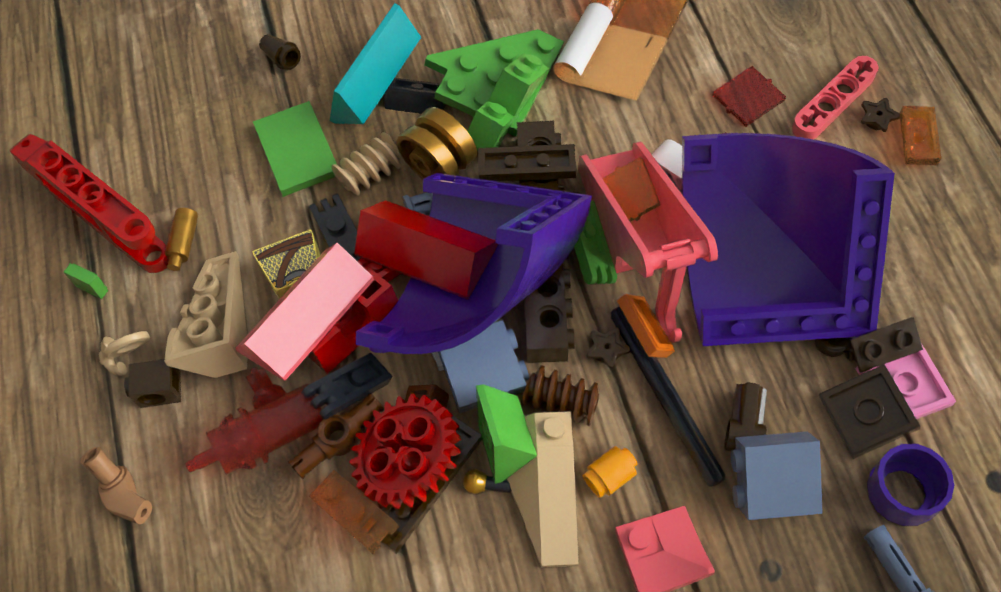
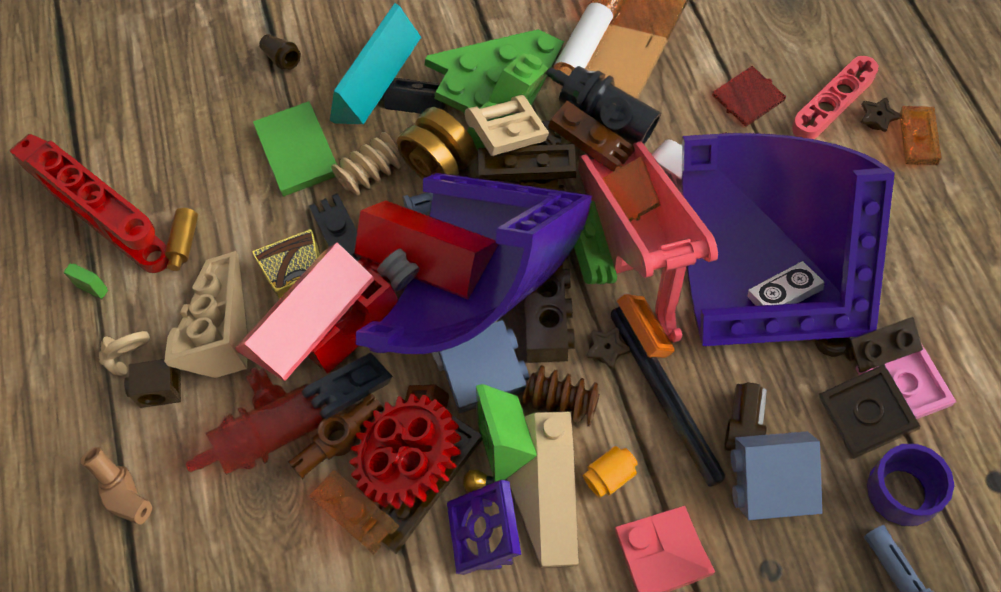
none -> dark grey wheel [377,249,420,291]
none -> dark purple piece [447,480,522,575]
none -> tan plate [465,95,549,156]
none -> black piece [546,65,662,145]
none -> reddish brown hinge [548,101,635,172]
none -> tile [748,261,824,306]

